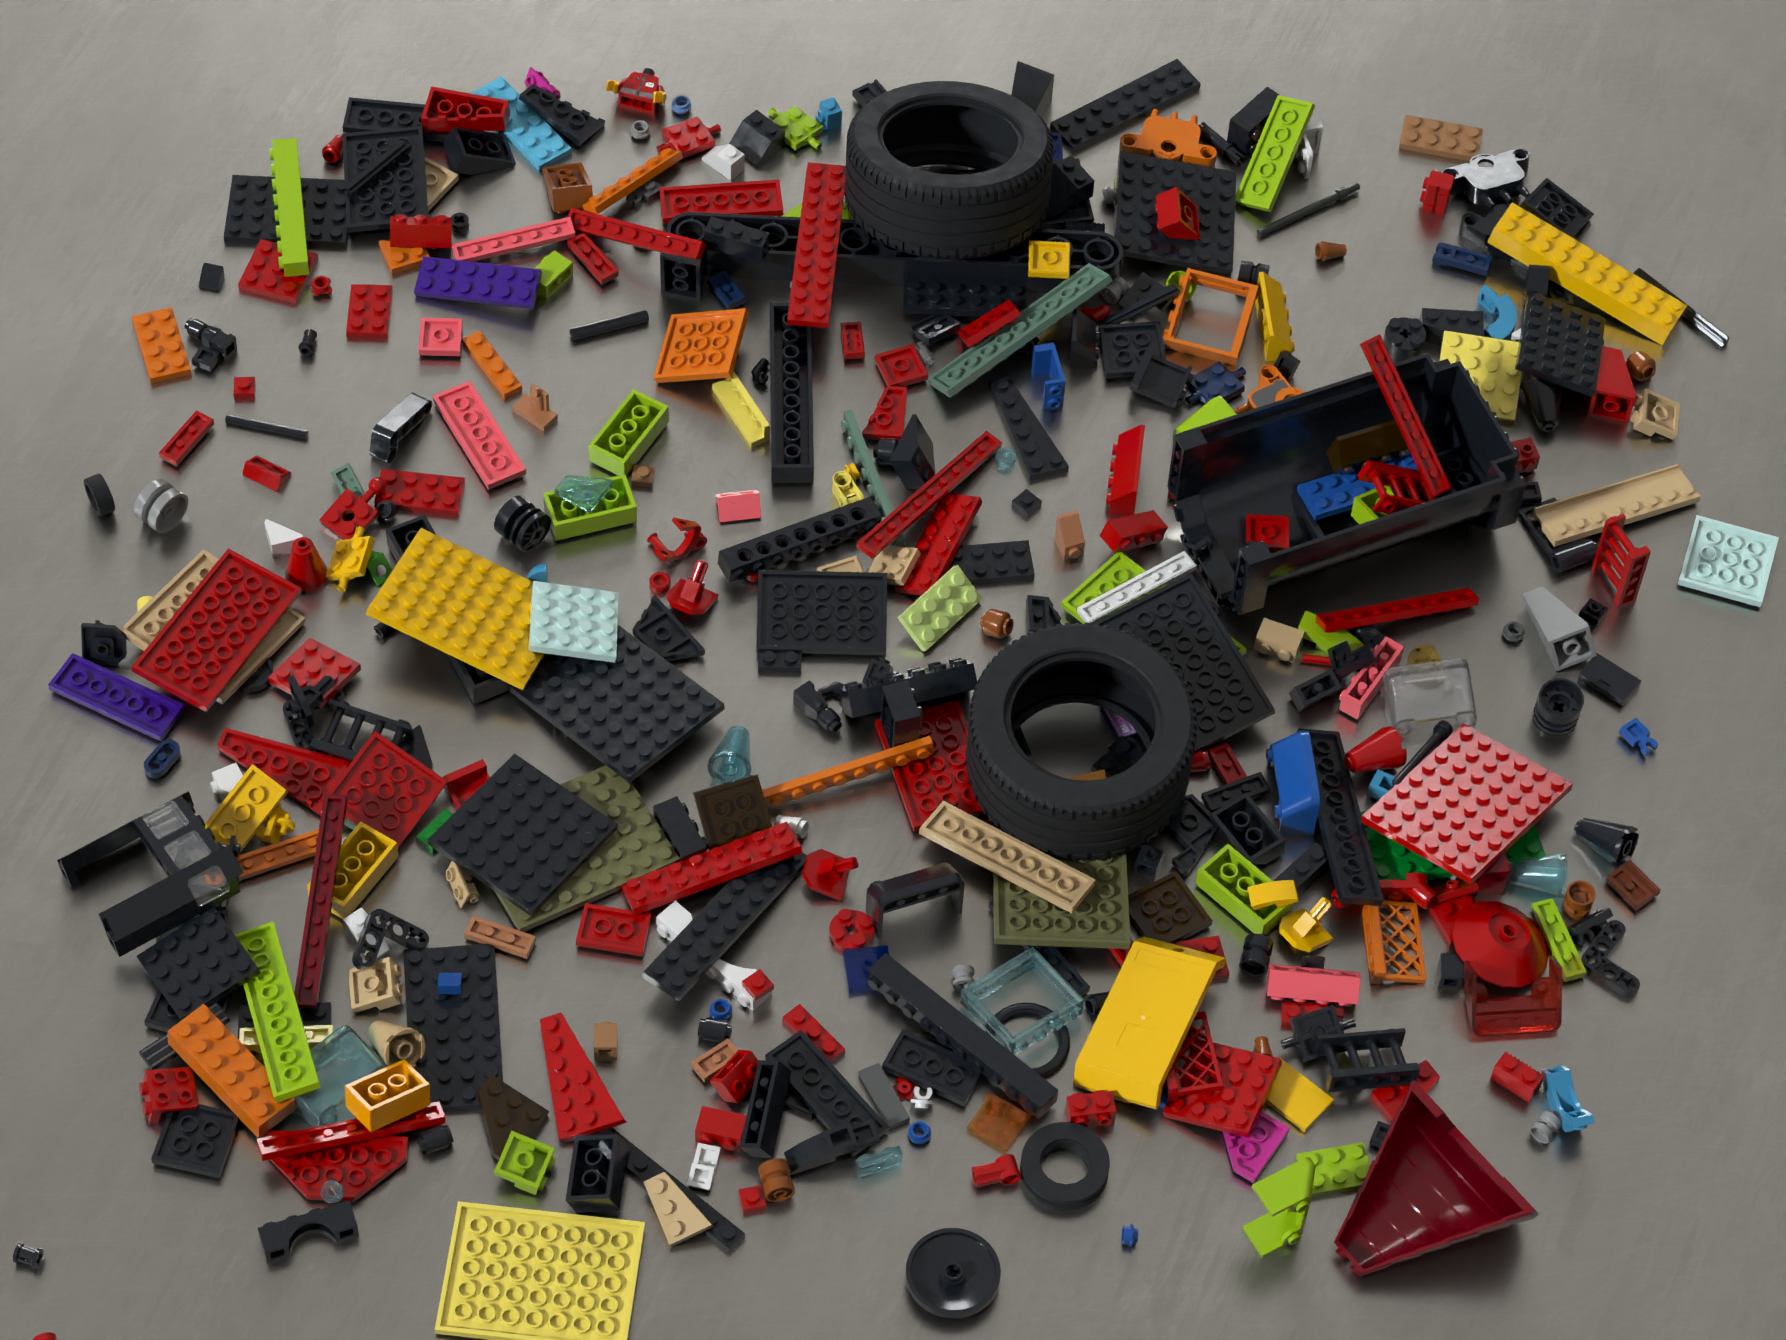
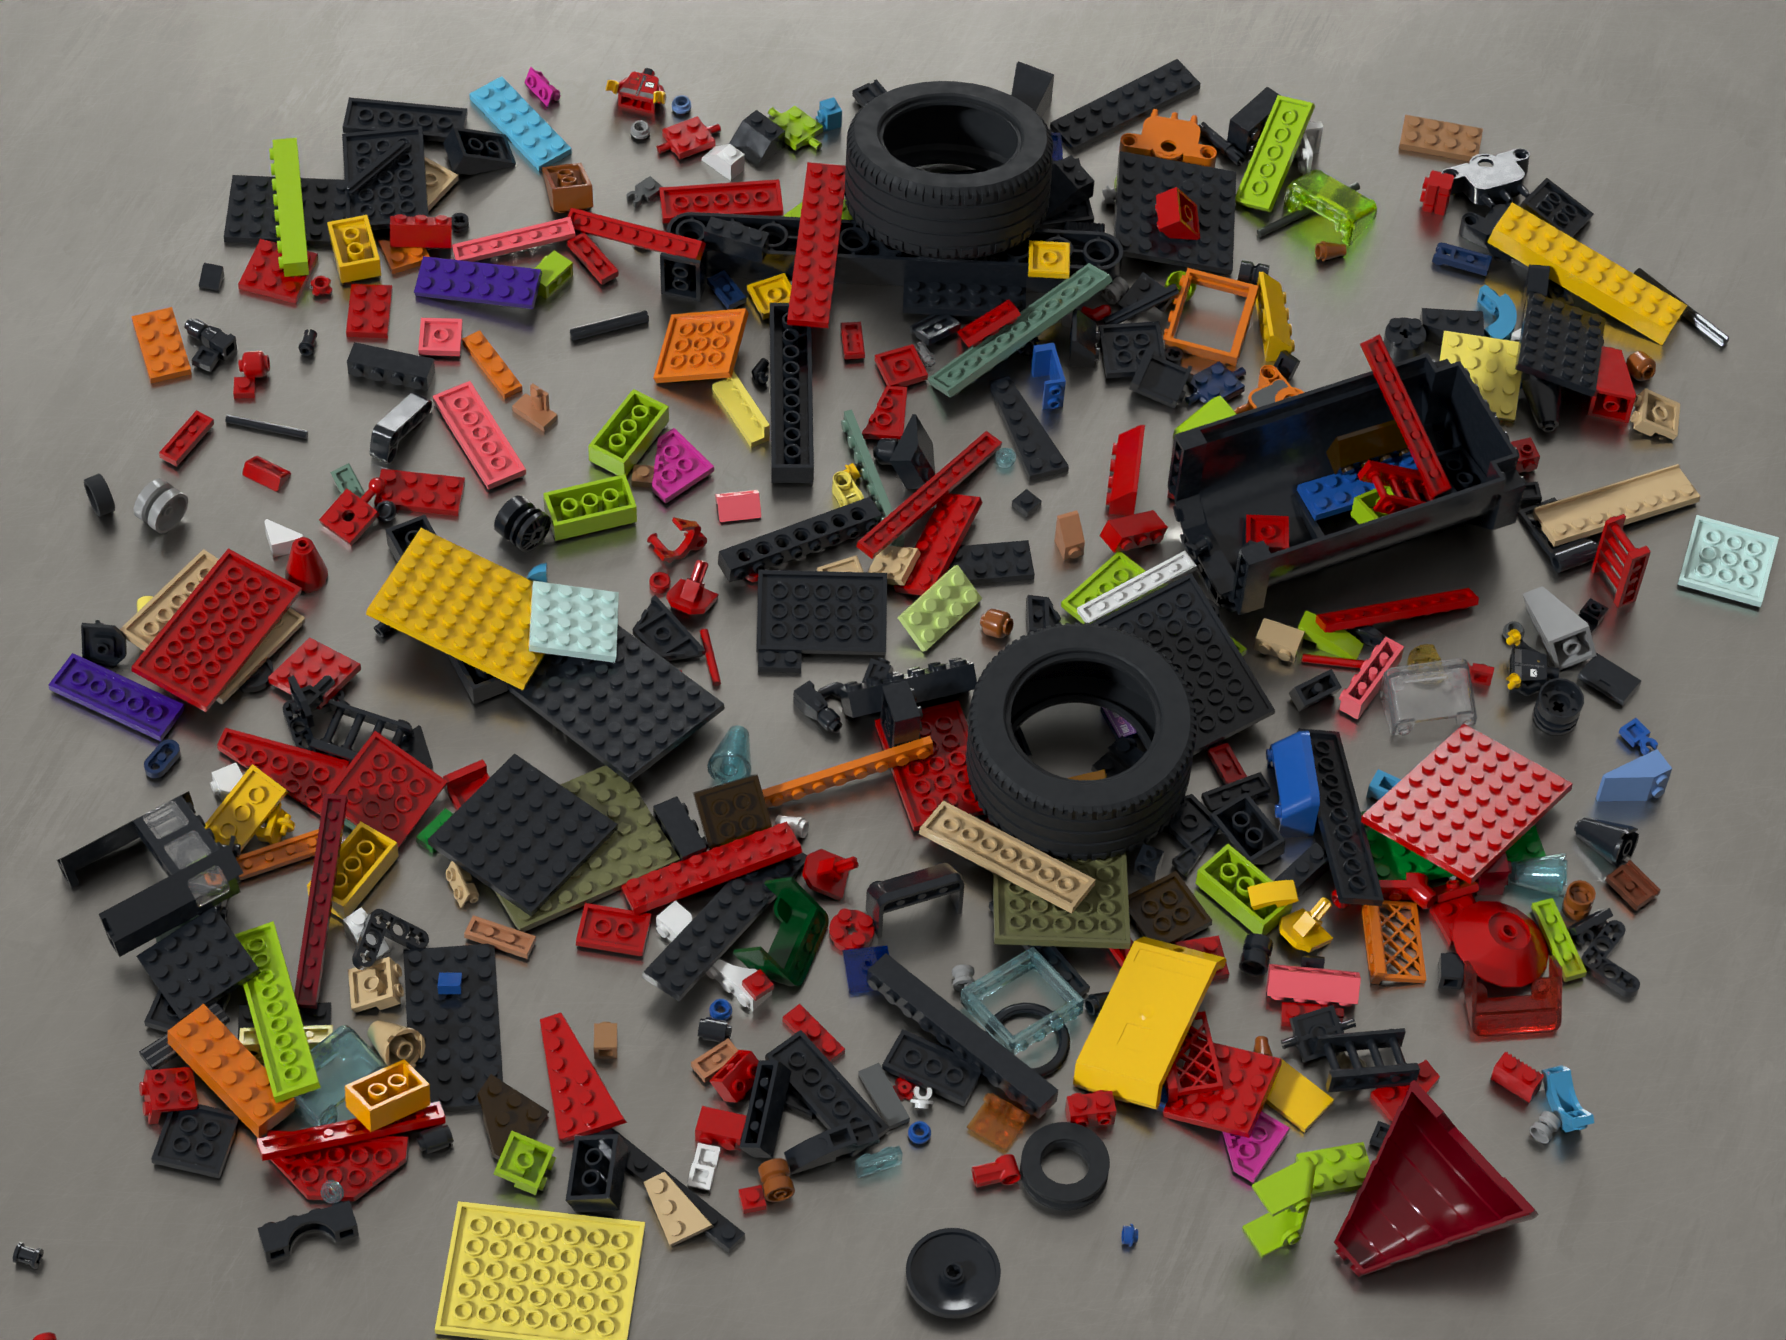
red cone [322,135,343,163] -> none
yellow plate [326,526,375,592] -> none
bright green bracket [367,551,393,586] -> none
red wedge [421,86,510,132] -> none
black wing [519,84,605,146] -> none
clear light blue wing [554,475,613,513] -> none
orange plate [582,148,683,214] -> none
red cone [1191,750,1211,772] -> none
black plate [1327,641,1376,679] -> none
red cone [1344,726,1407,773] -> none
black piece [1392,720,1453,786] -> none
none -> red head [238,350,270,378]
none -> yellow slope [327,215,381,283]
none -> black brick [347,342,435,391]
none -> dark pink plate [652,428,714,504]
none -> red bar [700,629,721,686]
none -> dark green windscreen [733,877,829,987]
none -> yellow plate [747,273,792,320]
none -> black bush [1165,346,1183,366]
none -> clear neon green windscreen [1283,169,1377,246]
none -> red plate [1455,659,1494,686]
none -> black torso [1506,629,1559,697]
none -> medium blue slope [1595,749,1672,802]

